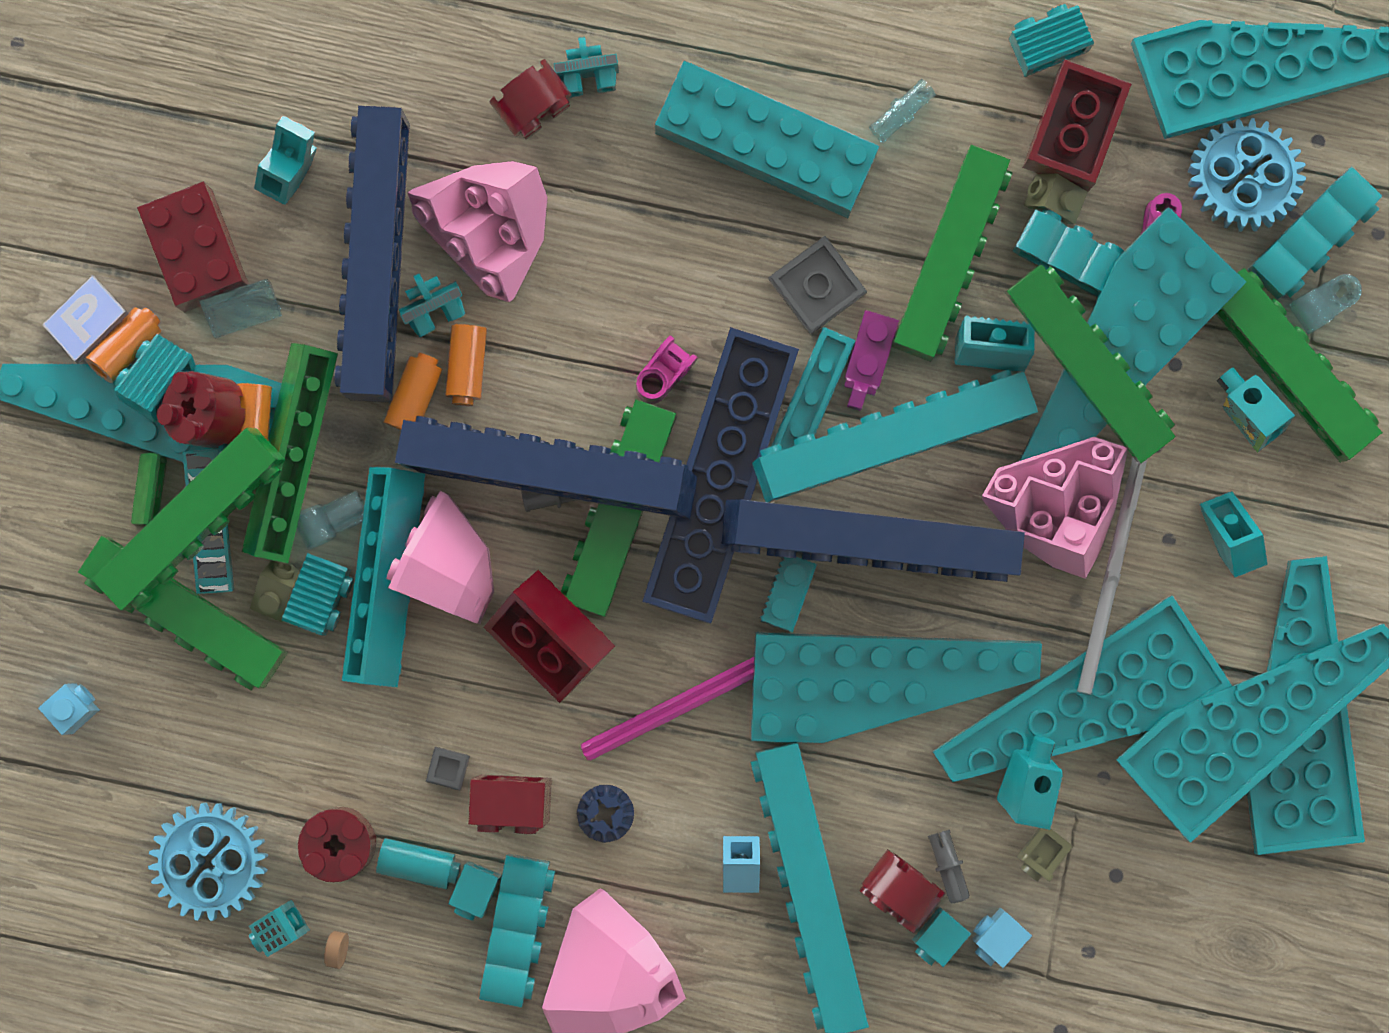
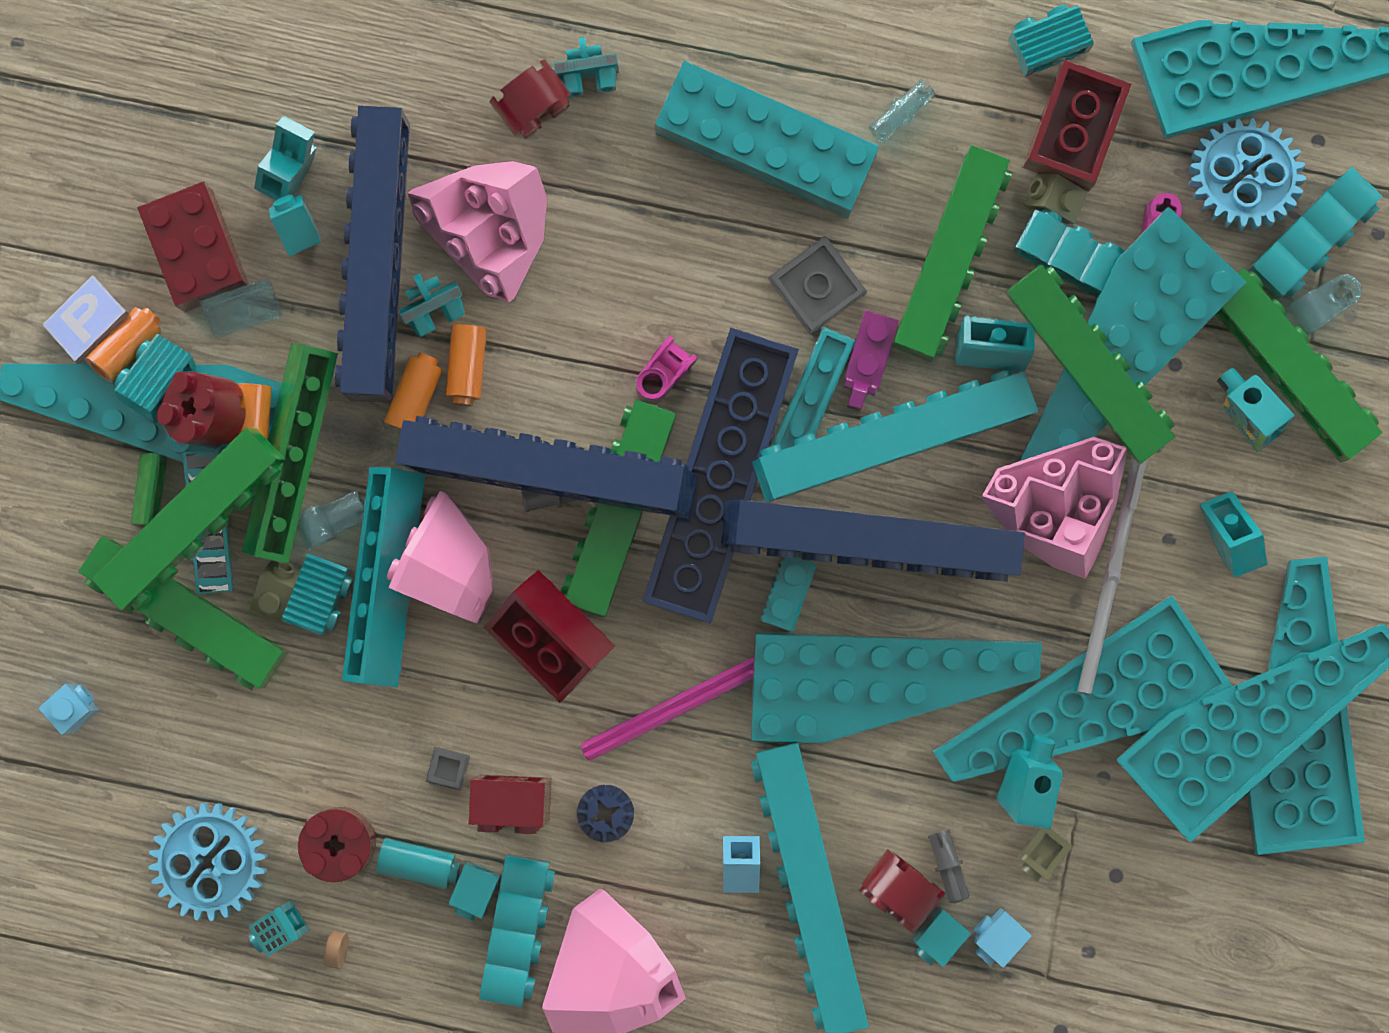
none -> teal brick [269,194,321,256]

